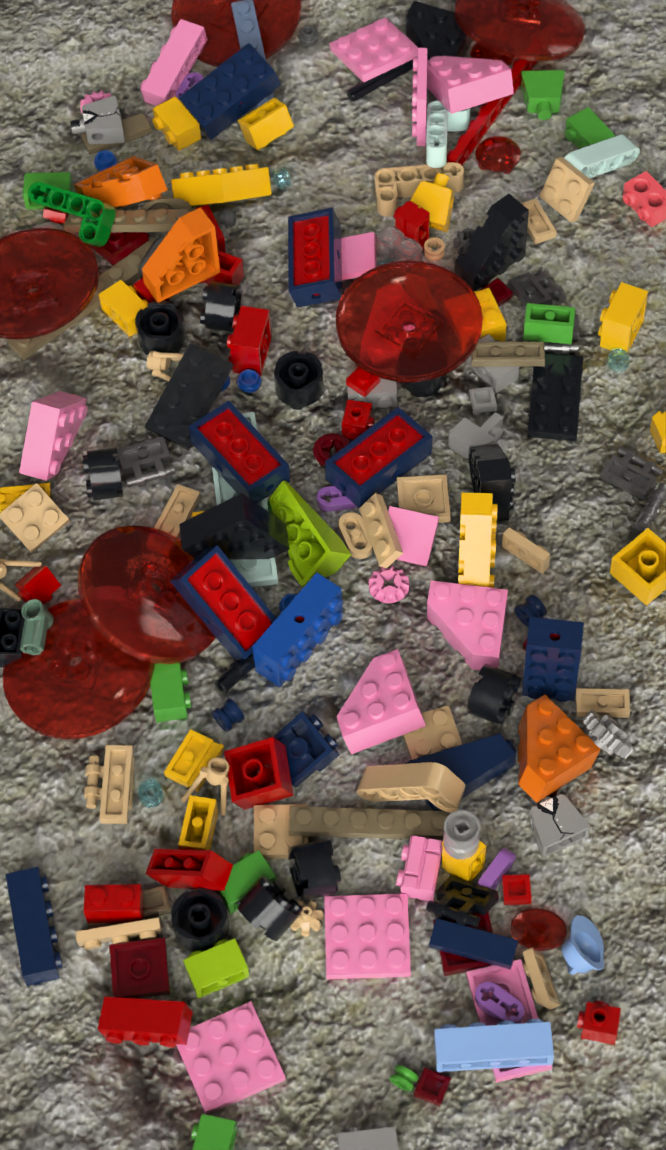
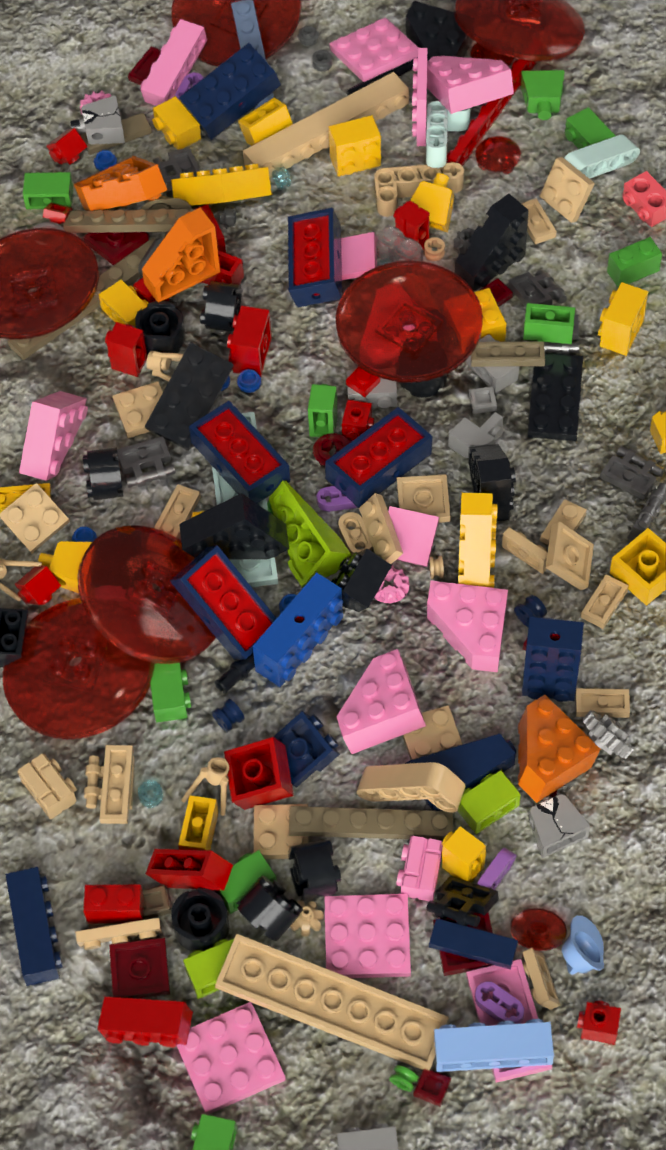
sand green piece [20,599,54,655] -> none
green beam [28,182,116,247] -> none
yellow plate [164,729,225,793] -> none
black brick [274,351,324,410] -> none
light grey wheel [443,810,480,860] -> none
black brick [467,664,522,725] -> none
red plate [502,874,532,905] -> none
clear light blue bush [607,349,629,373] -> none
none -> tan brick [17,754,77,819]
none -> yellow torso [38,541,95,596]
none -> red brick [46,128,88,165]
none -> blue plate [72,527,97,542]
none -> red brick [105,322,147,377]
none -> tan plate [112,381,163,438]
none -> dark red tile [128,46,161,85]
none -> flat silver plate [153,147,200,197]
none -> tan plate [215,934,449,1070]
none -> tan brick [243,72,409,178]
none -> bright green brick [308,384,338,437]
none -> dark grey bush [312,50,332,72]
none -> yellow brick [328,115,381,177]
none -> black slope [331,548,392,612]
none -> tan bush [429,556,444,579]
none -> lime brick [458,770,521,834]
none -> tan plate [540,499,587,545]
none -> tan plate [545,521,594,591]
none -> tan plate [581,574,629,629]
none -> bright green brick [607,237,662,287]

